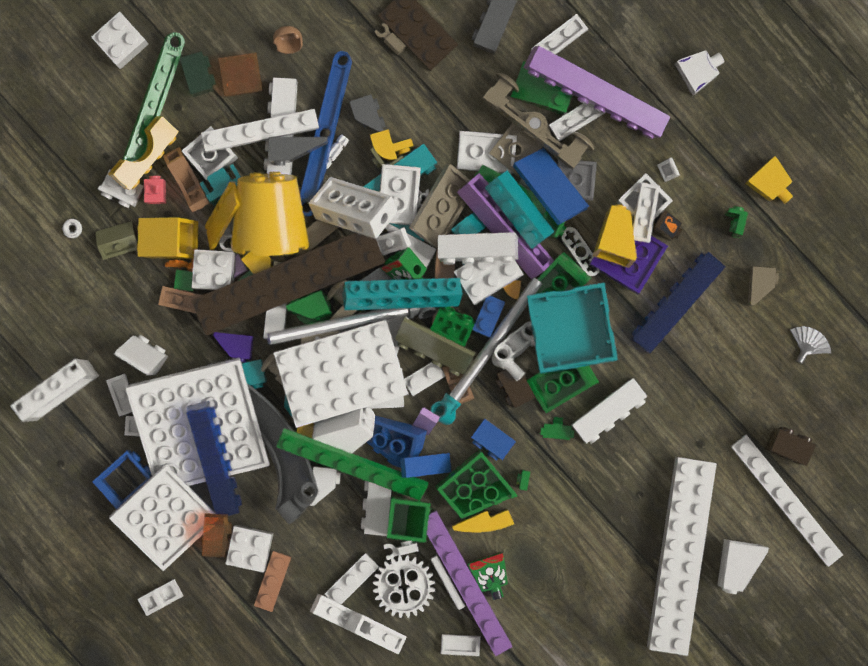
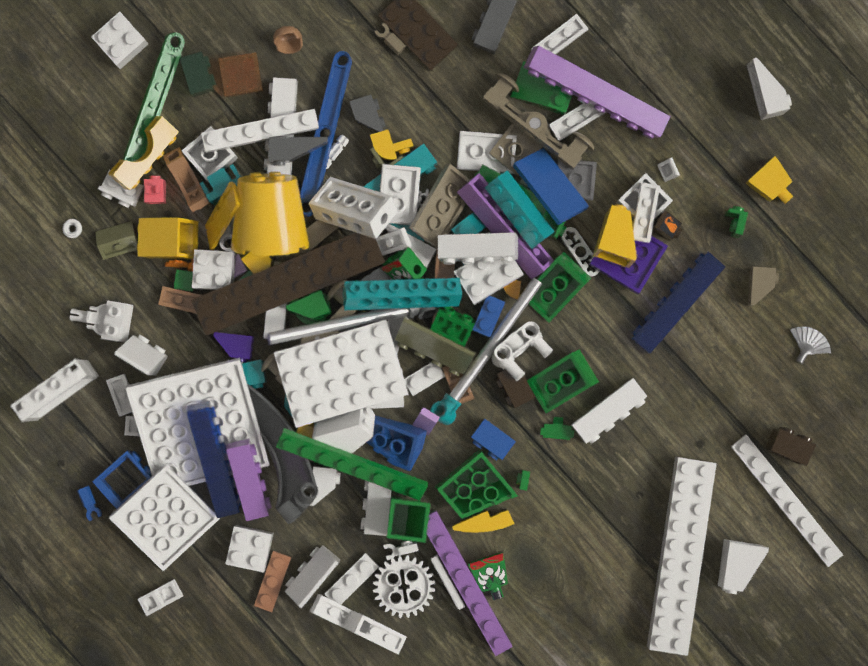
clear orange brick [202,513,232,557] -> none
blue tile [400,453,451,478] -> none
white tile [441,634,480,656] -> none
teal tile [527,283,618,374] -> none
white torso [675,51,724,95] -> none
none -> white brick [70,301,134,342]
none -> blue bar [77,486,102,521]
none -> medium lavender brick [226,438,272,521]
none -> white slope [285,545,341,608]
none -> white slope [747,58,792,120]

